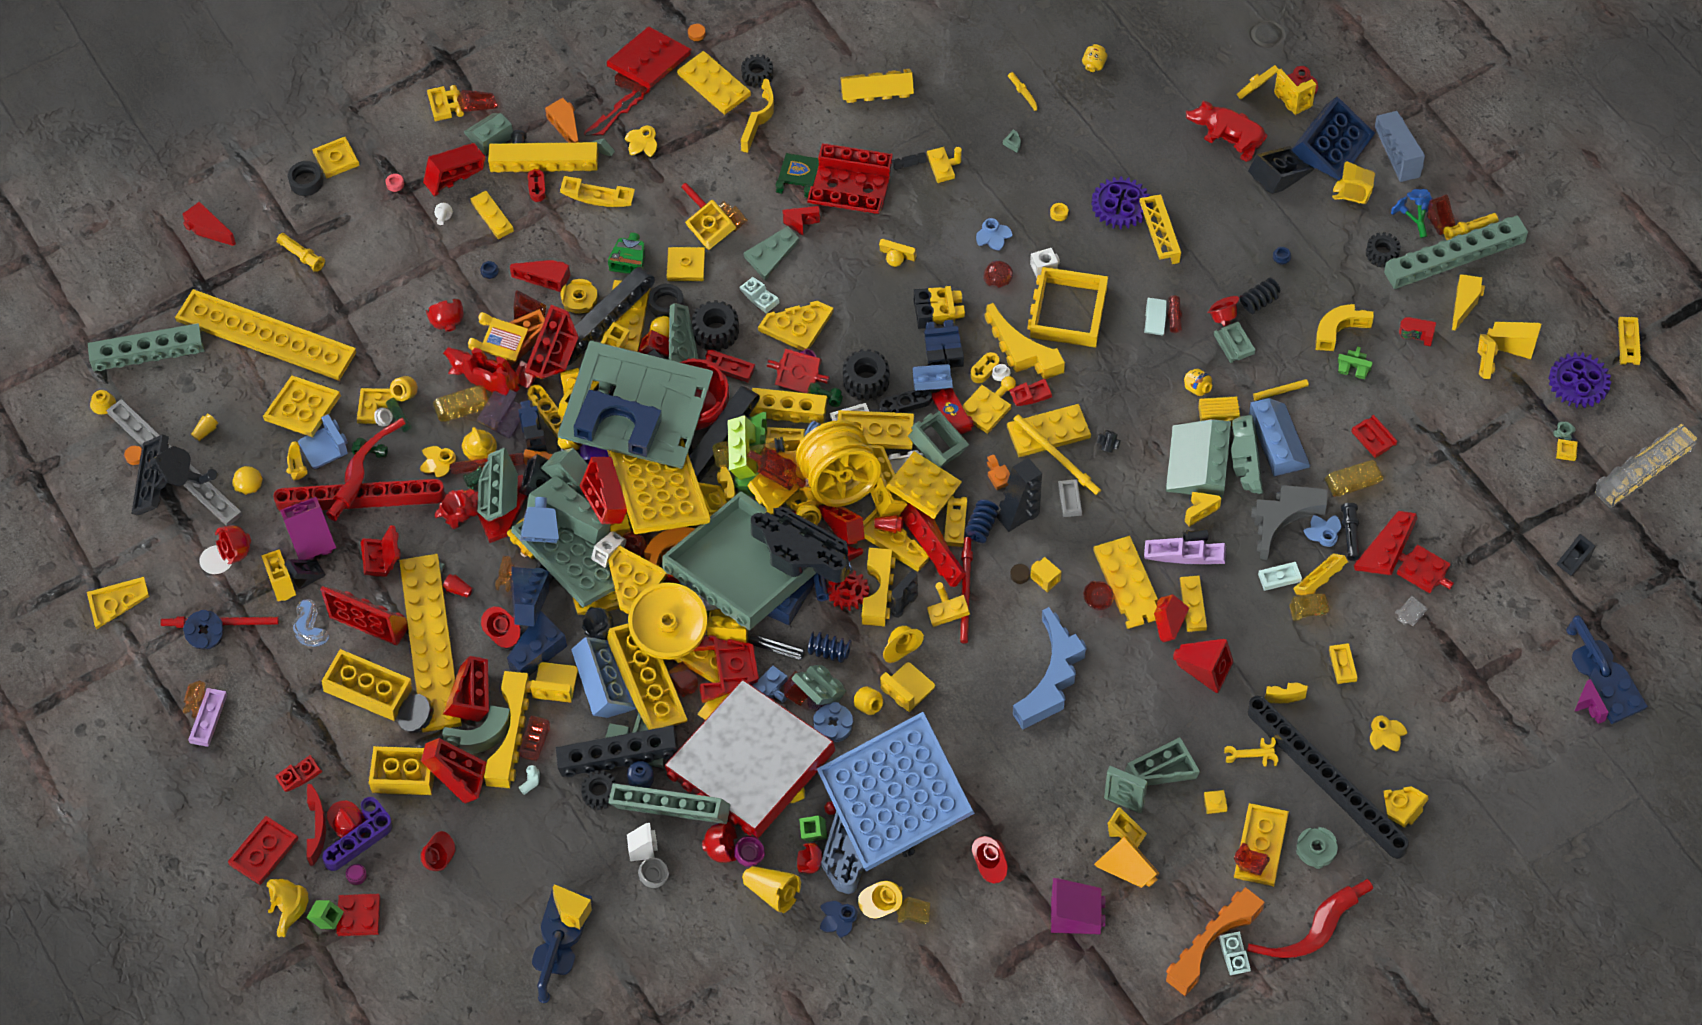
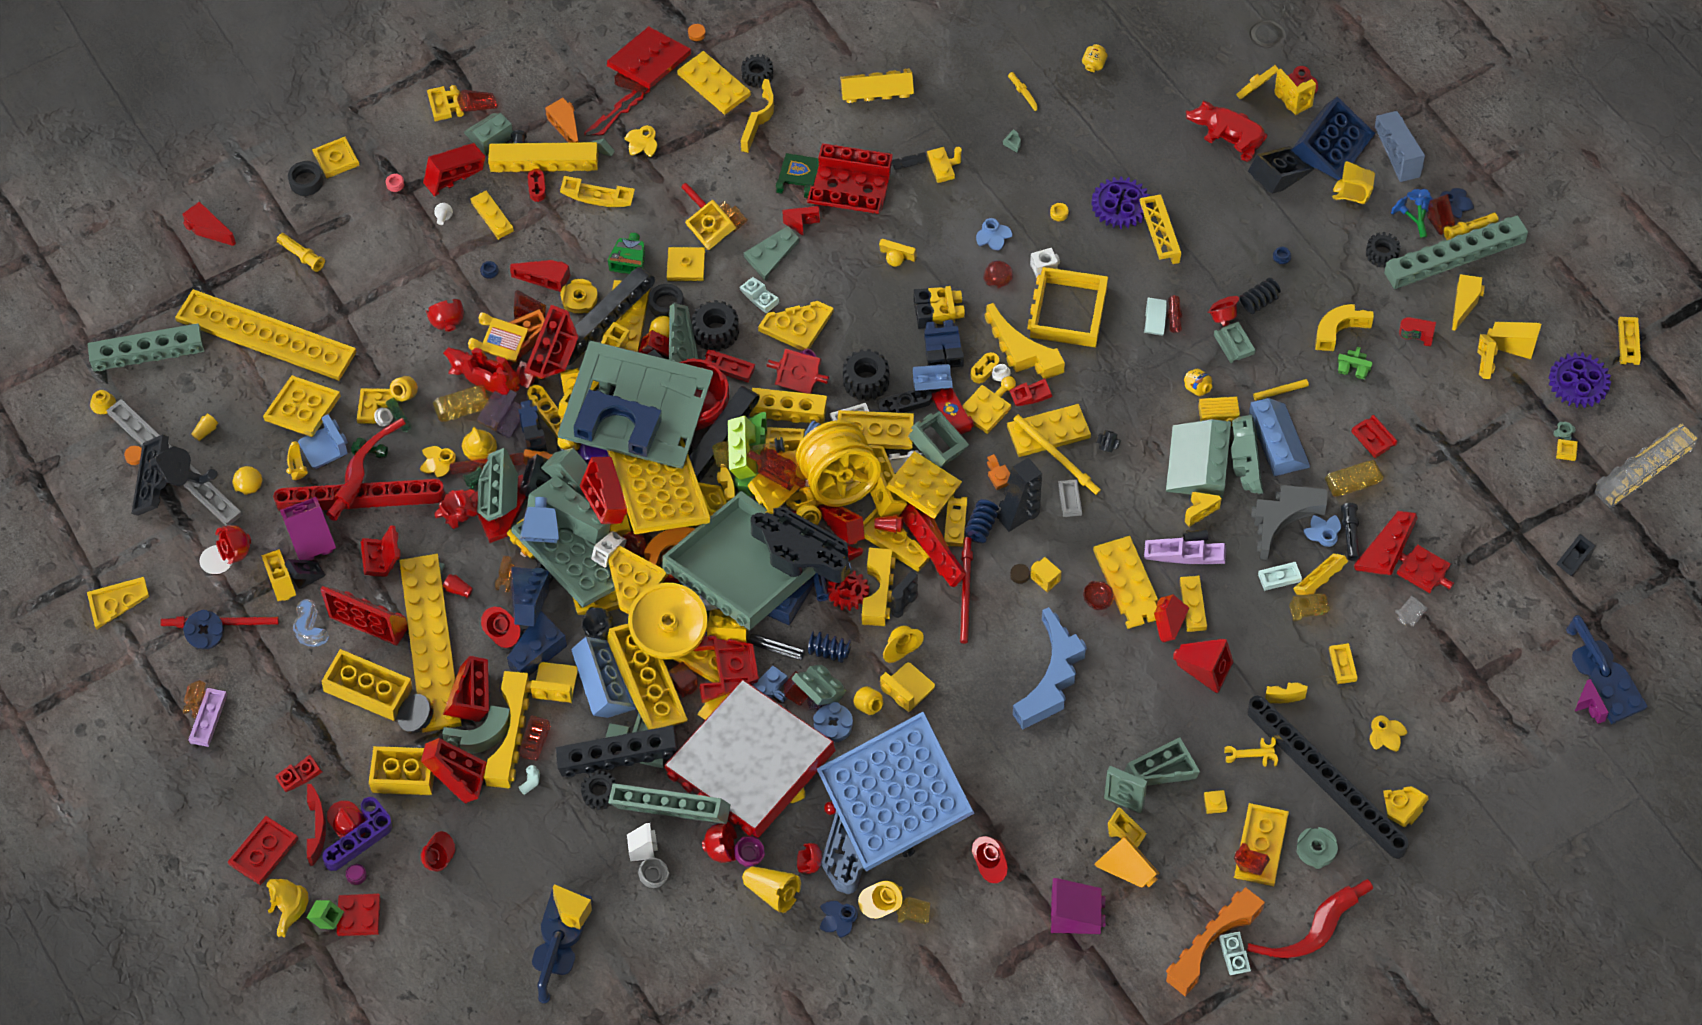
dark blue head [627,761,654,788] -> none
bright green brick [799,816,827,842] -> none
dark green bar [807,382,843,407] -> none
yellow plate [927,582,970,627] -> none
none -> dark blue plate [1439,188,1474,219]

